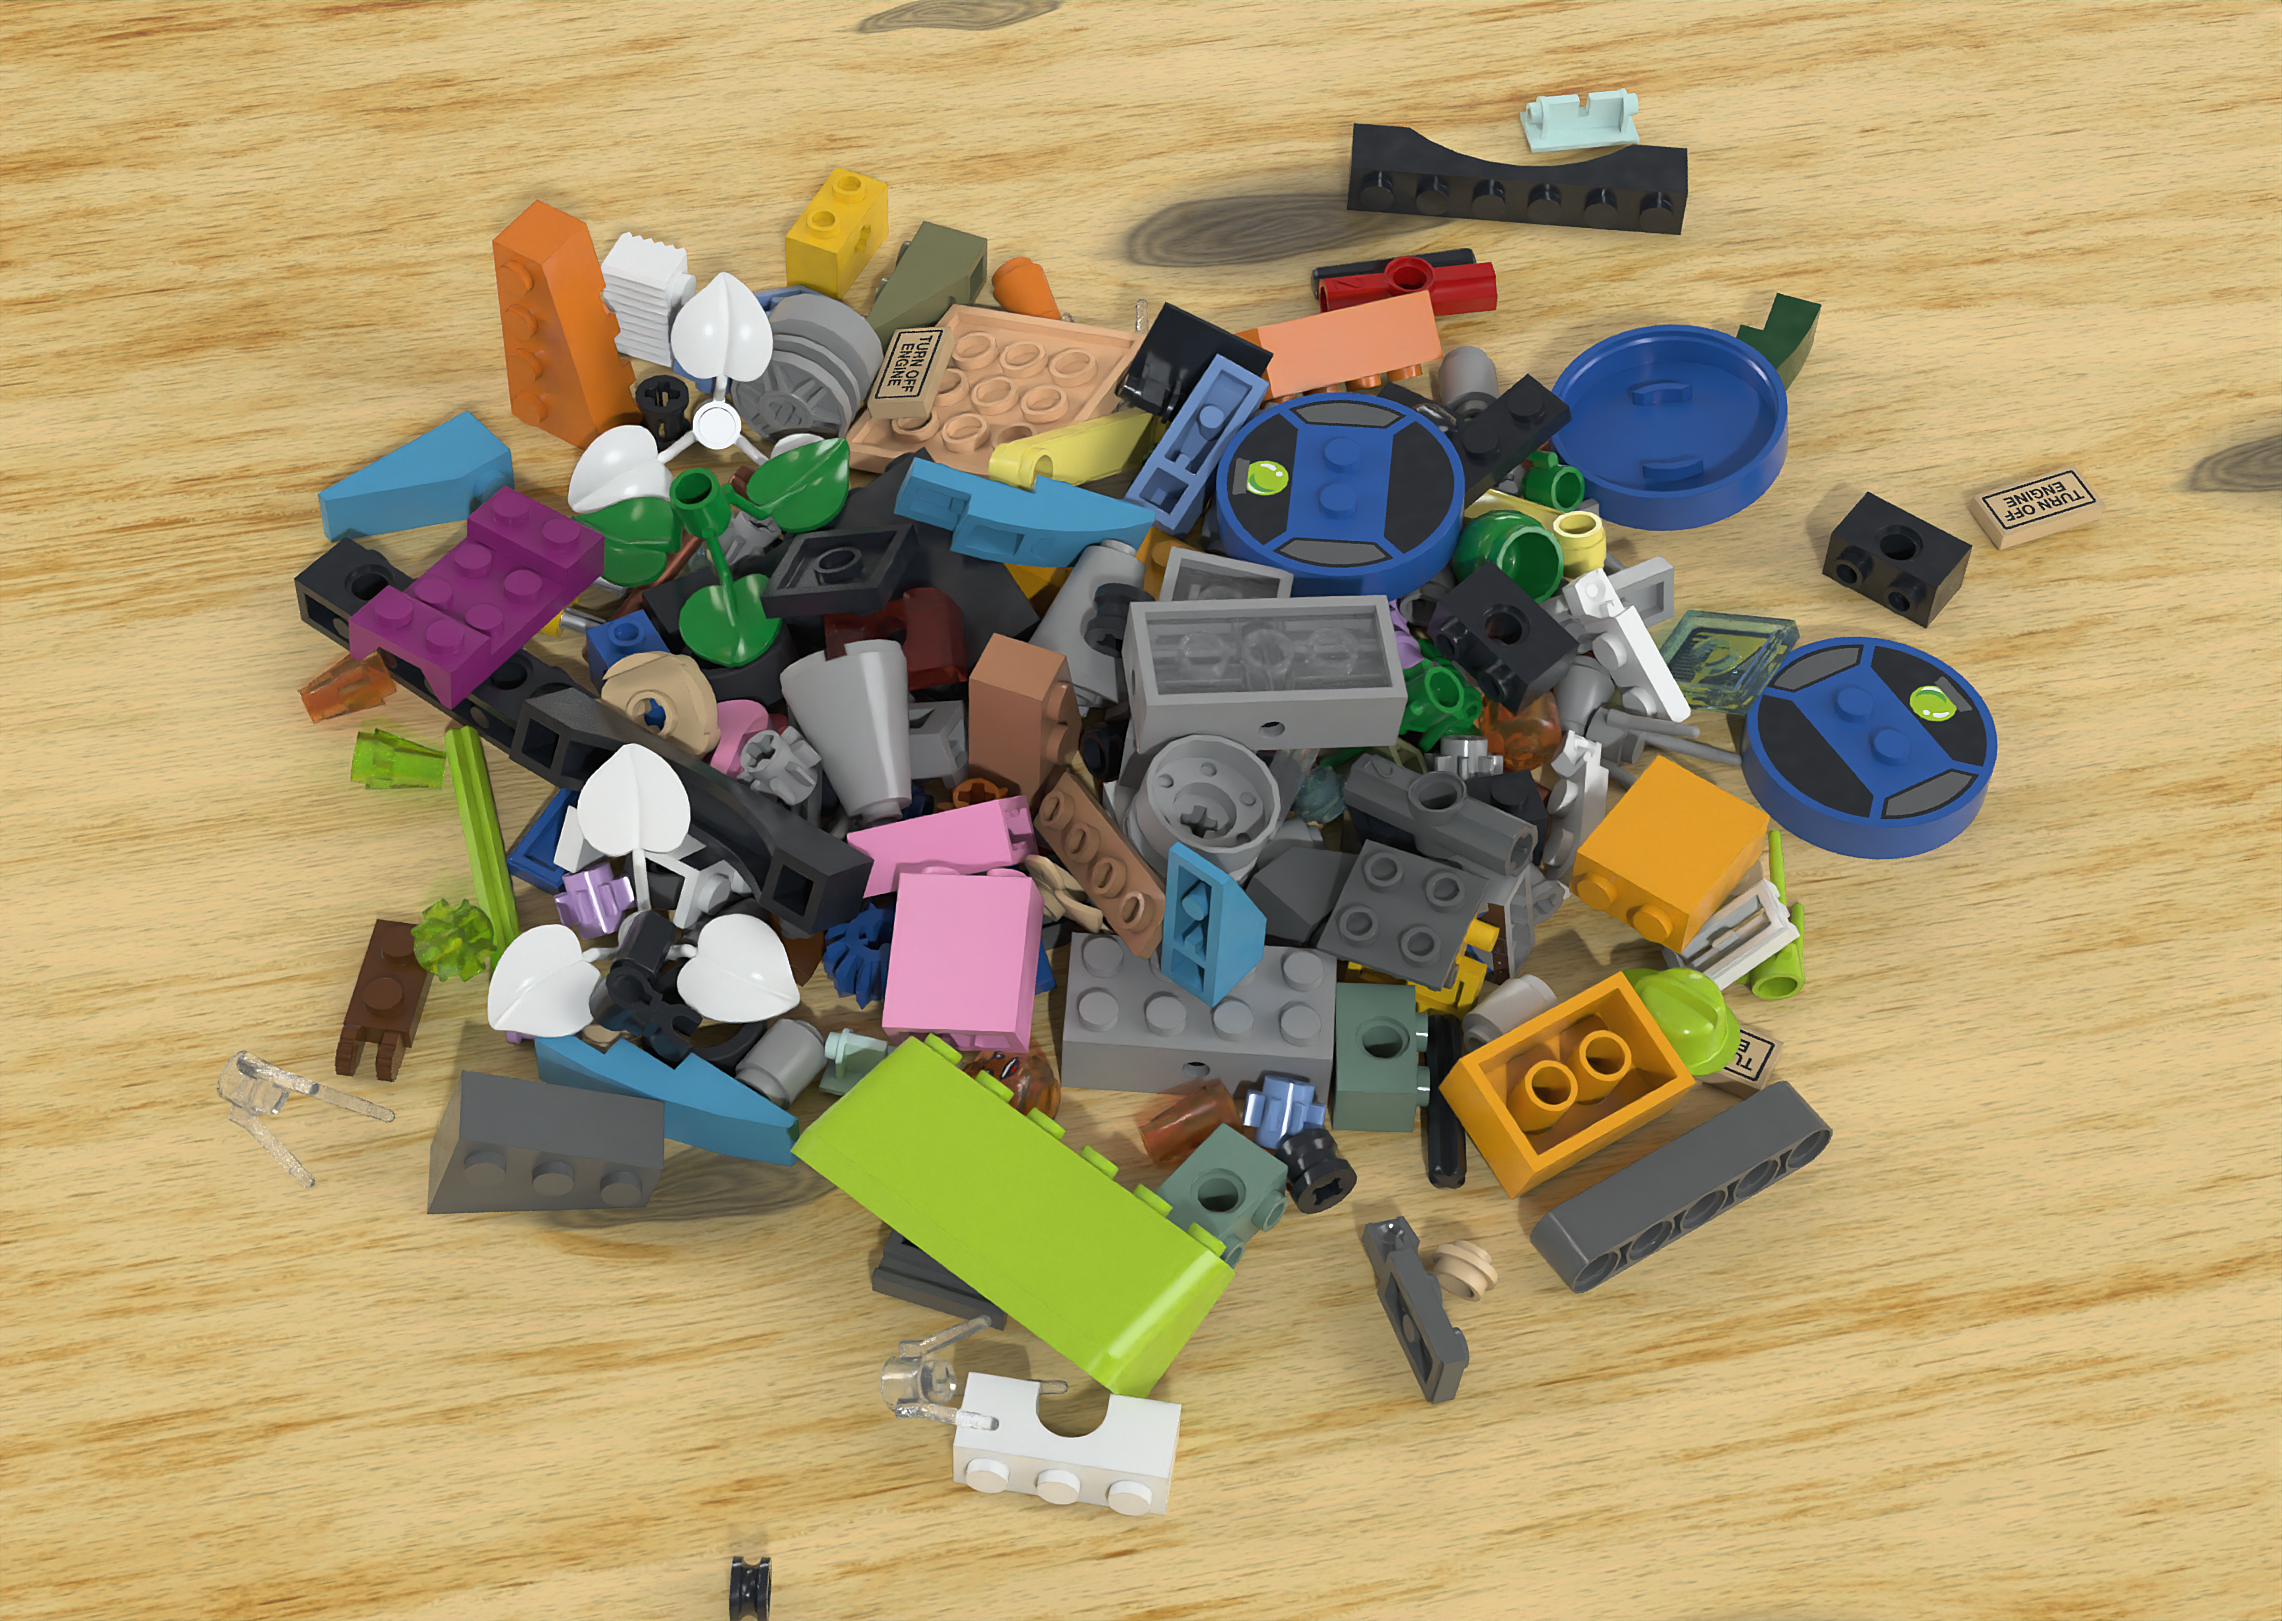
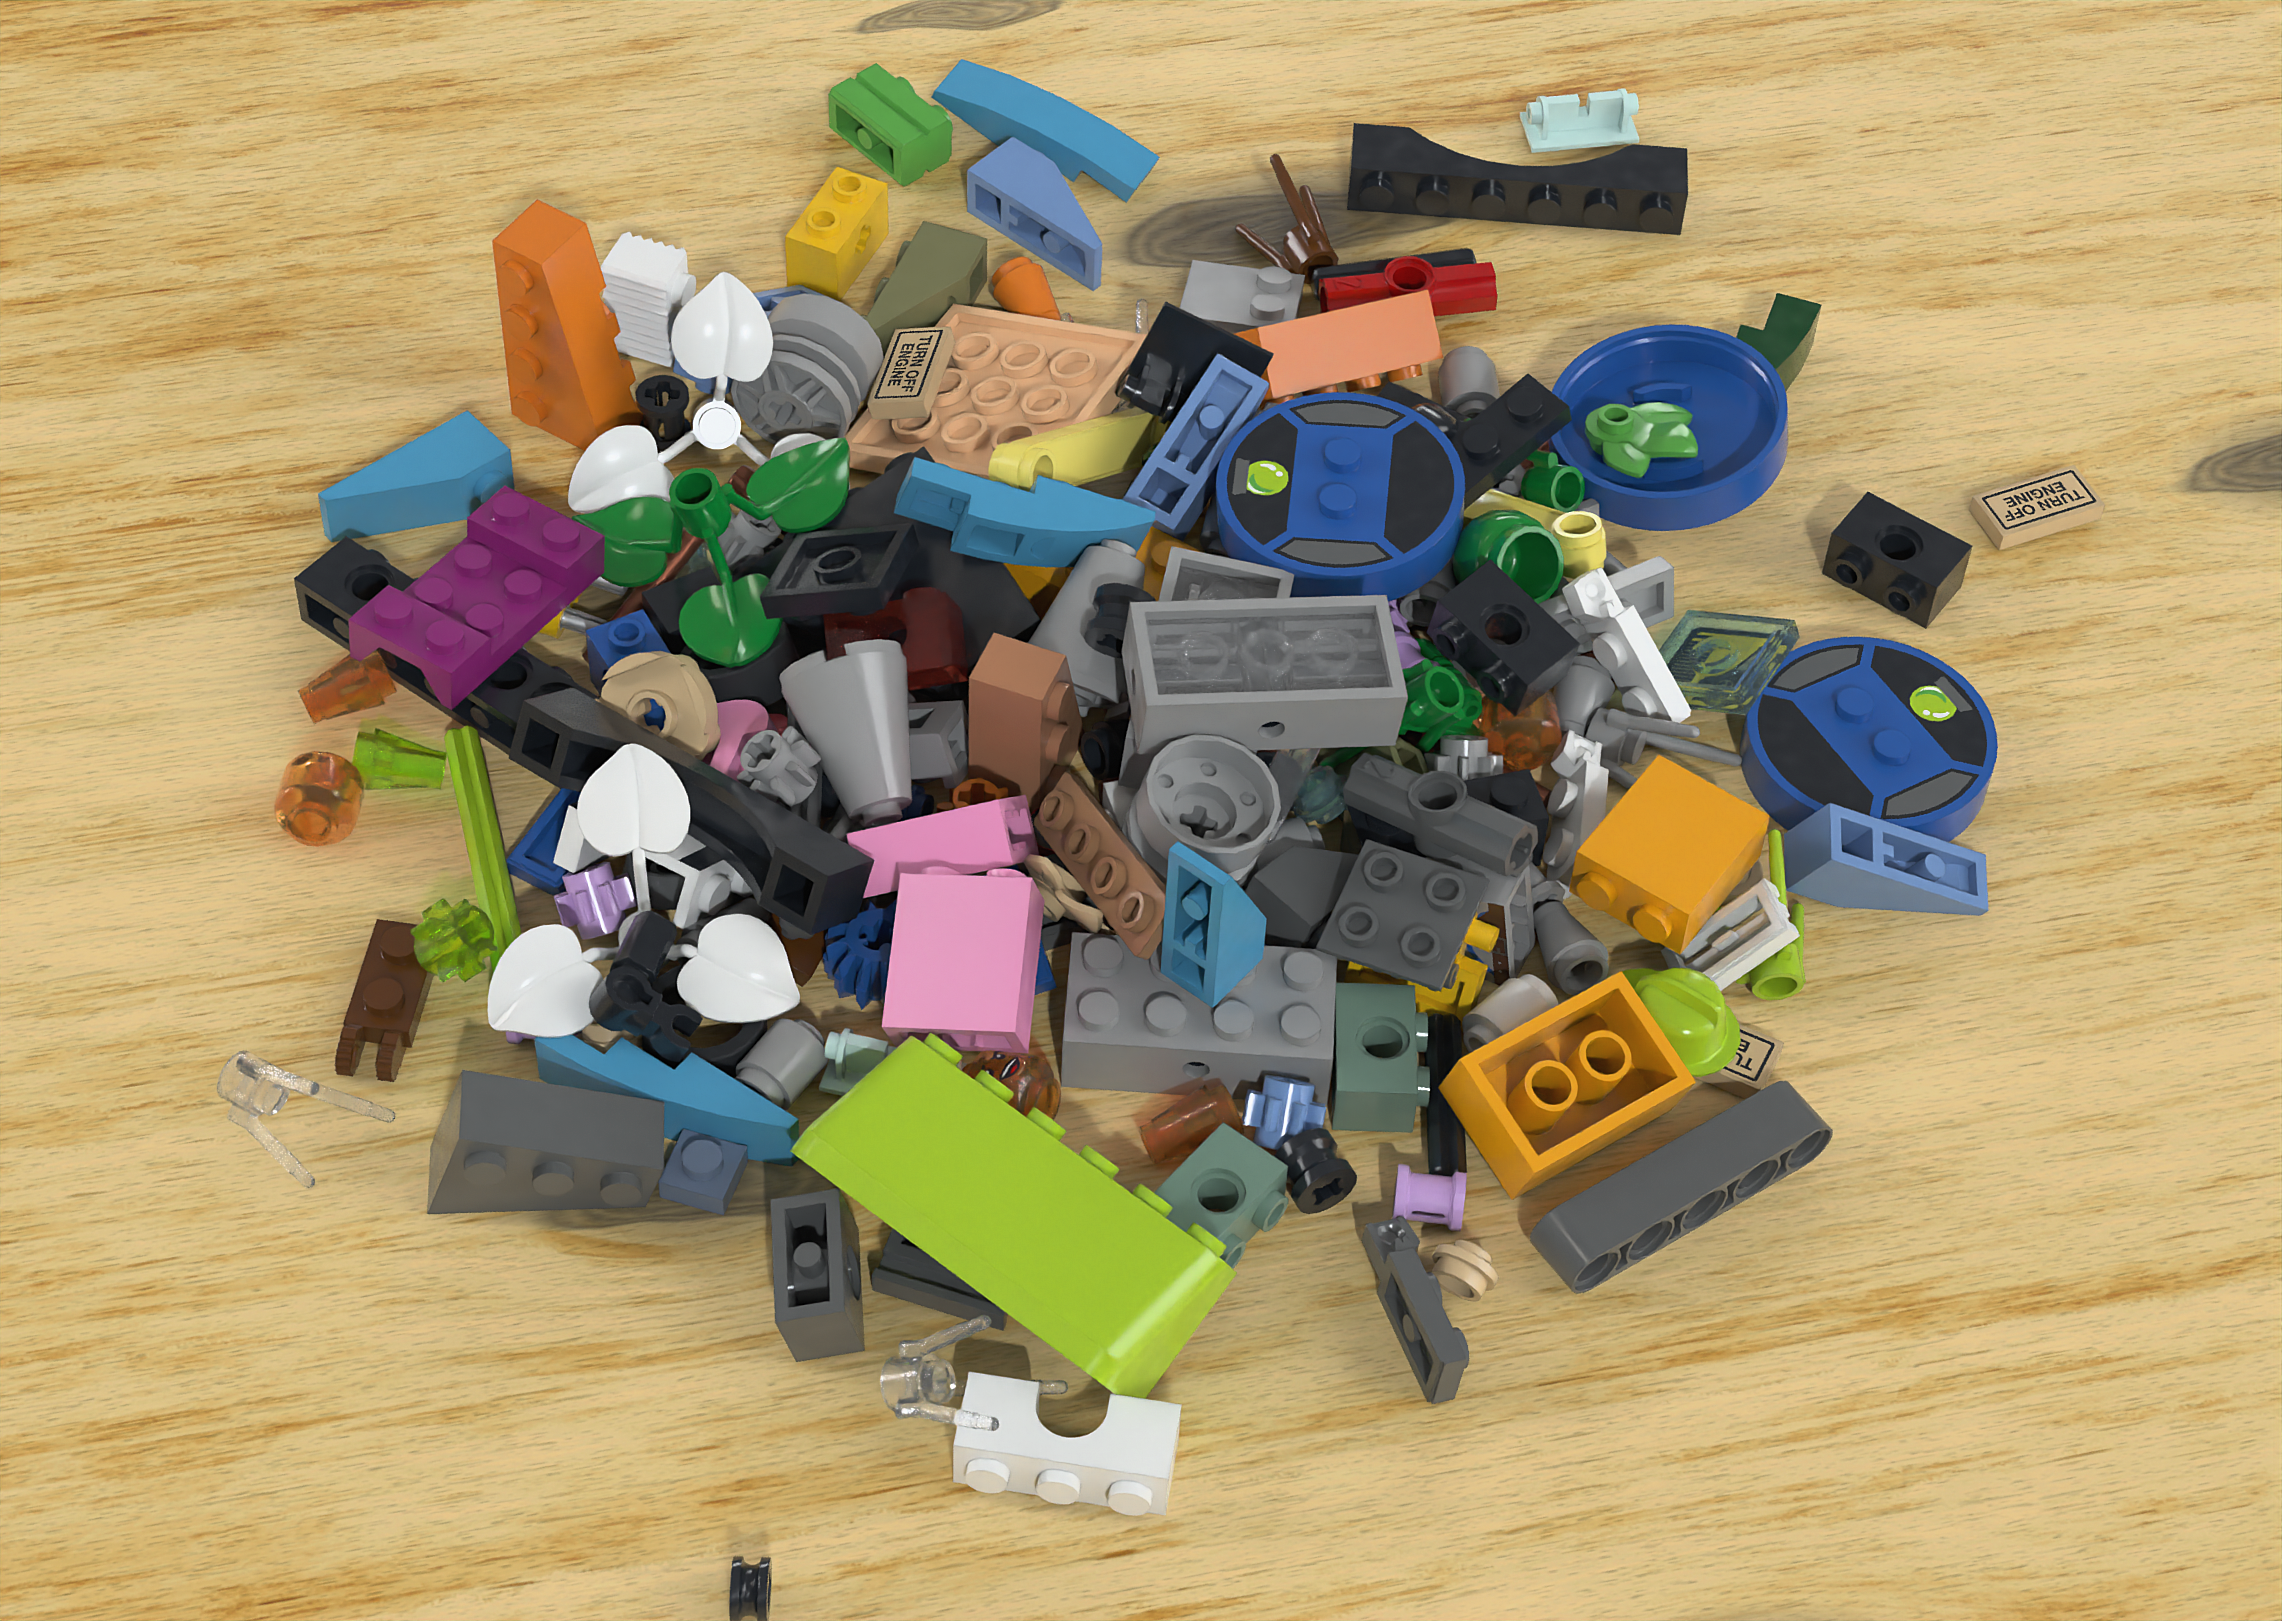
none -> clear orange head [274,751,365,847]
none -> sand blue plate [658,1129,748,1216]
none -> dark grey brick [771,1188,865,1362]
none -> bright green brick [828,63,953,187]
none -> dark azure slope [931,59,1160,203]
none -> medium blue slope [967,137,1102,291]
none -> light grey plate [1180,260,1305,334]
none -> reddish brown plant [1235,154,1339,284]
none -> lavender bush [1392,1164,1467,1232]
none -> light grey cone [1533,901,1609,995]
none -> bright green plate [1585,402,1698,478]
none -> medium blue slope [1784,803,1989,916]

